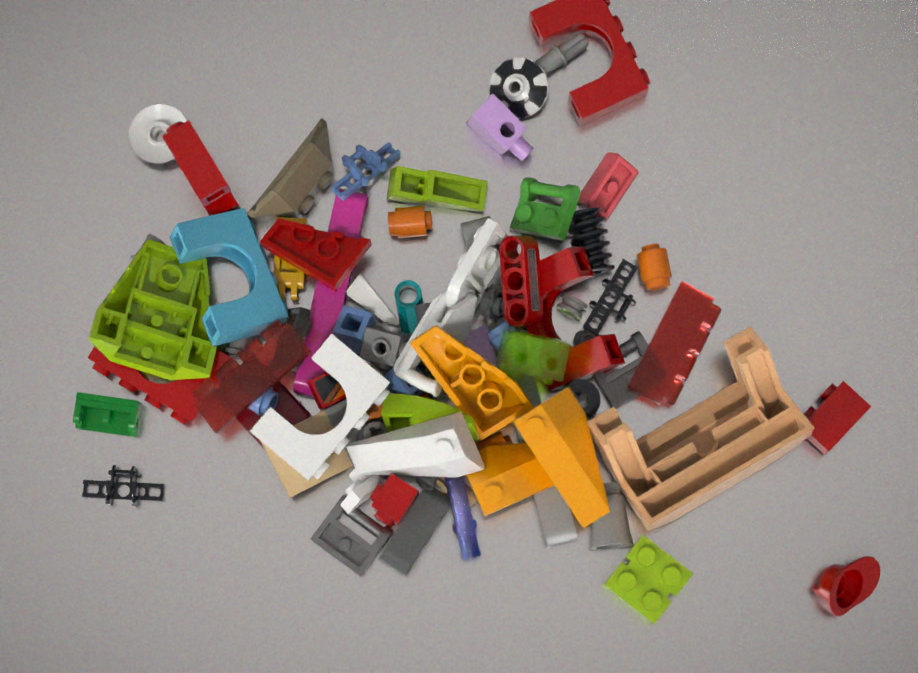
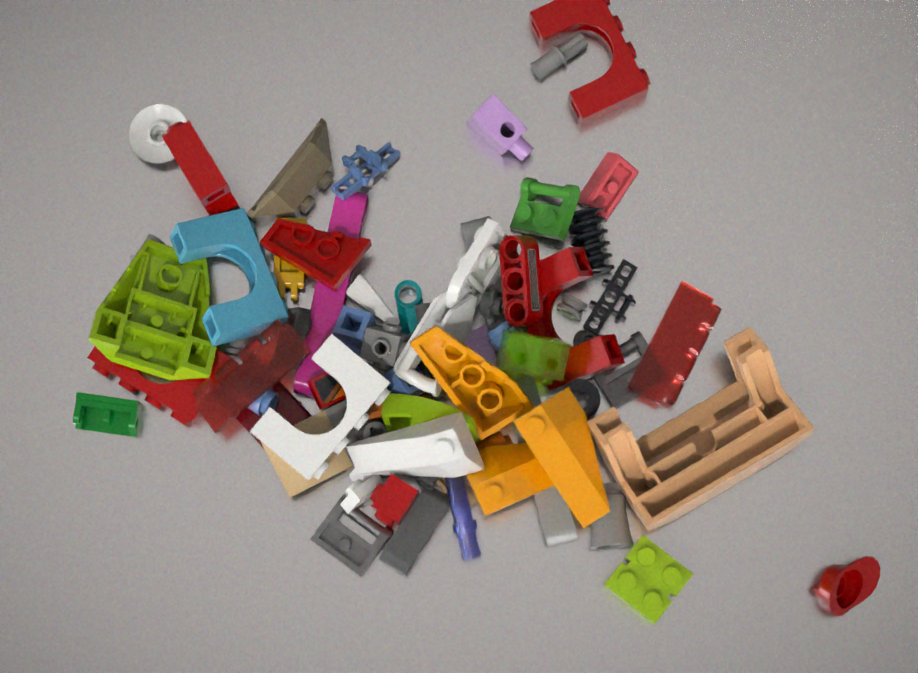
black piece [82,465,165,506] -> none
lime slope [386,166,488,212] -> none
orange brick [388,205,433,239] -> none
dish [489,57,549,118] -> none
orange brick [636,244,672,291] -> none
red brick [803,381,872,455] -> none

